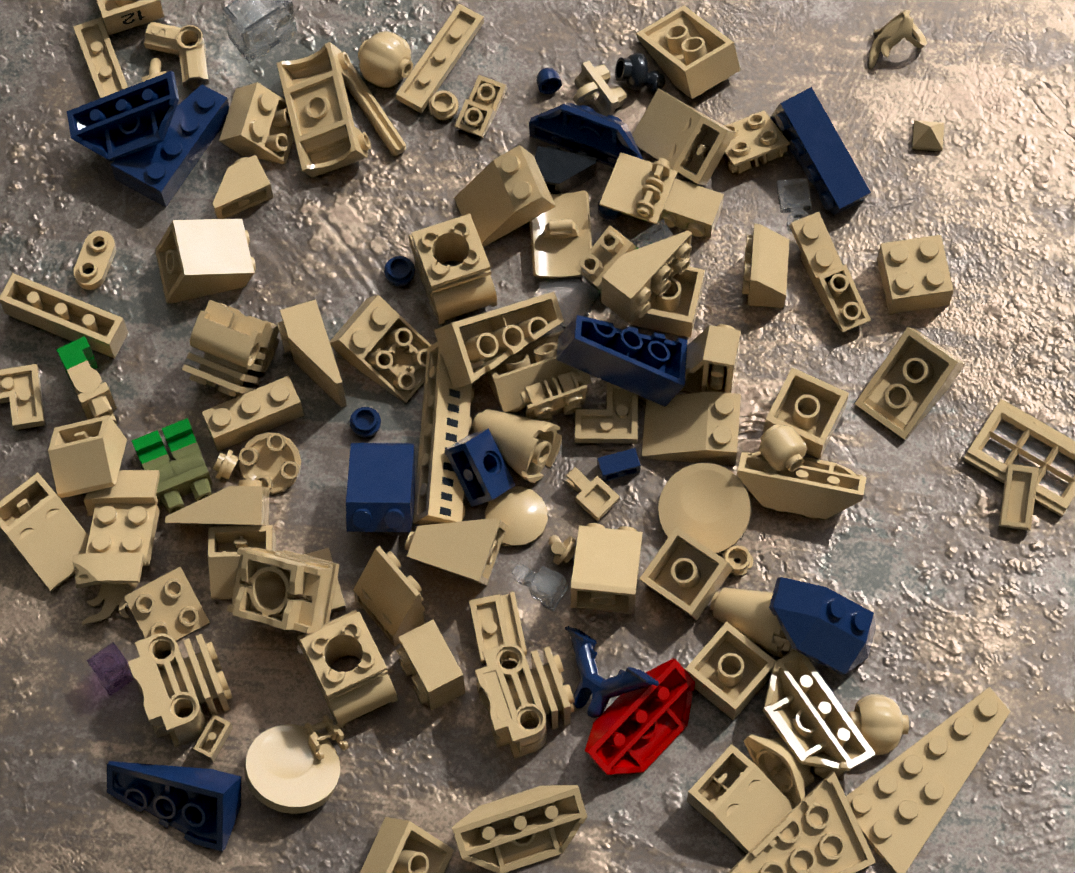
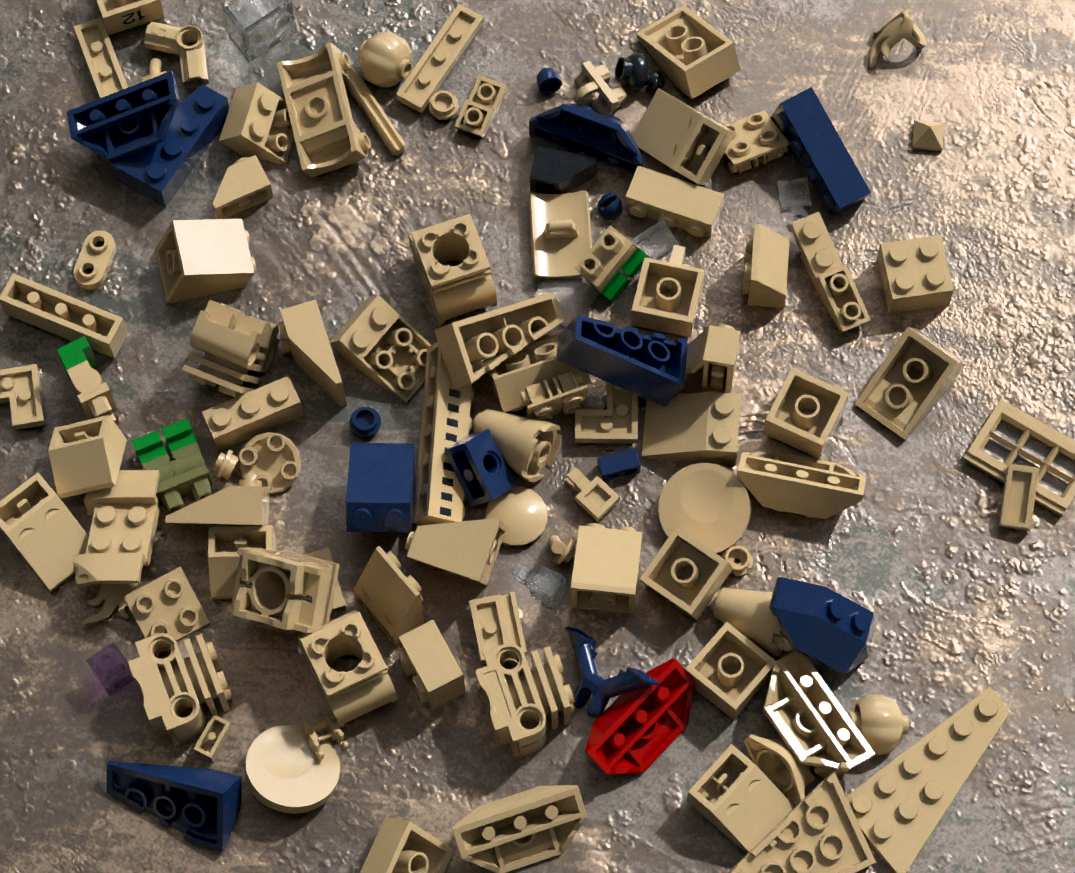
dark blue plate [384,256,415,286] -> none
tan slope [454,145,556,247] -> none
tan hinge [599,152,678,225] -> none
tan slope [601,230,692,324] -> none
tan head [759,424,807,472] -> none

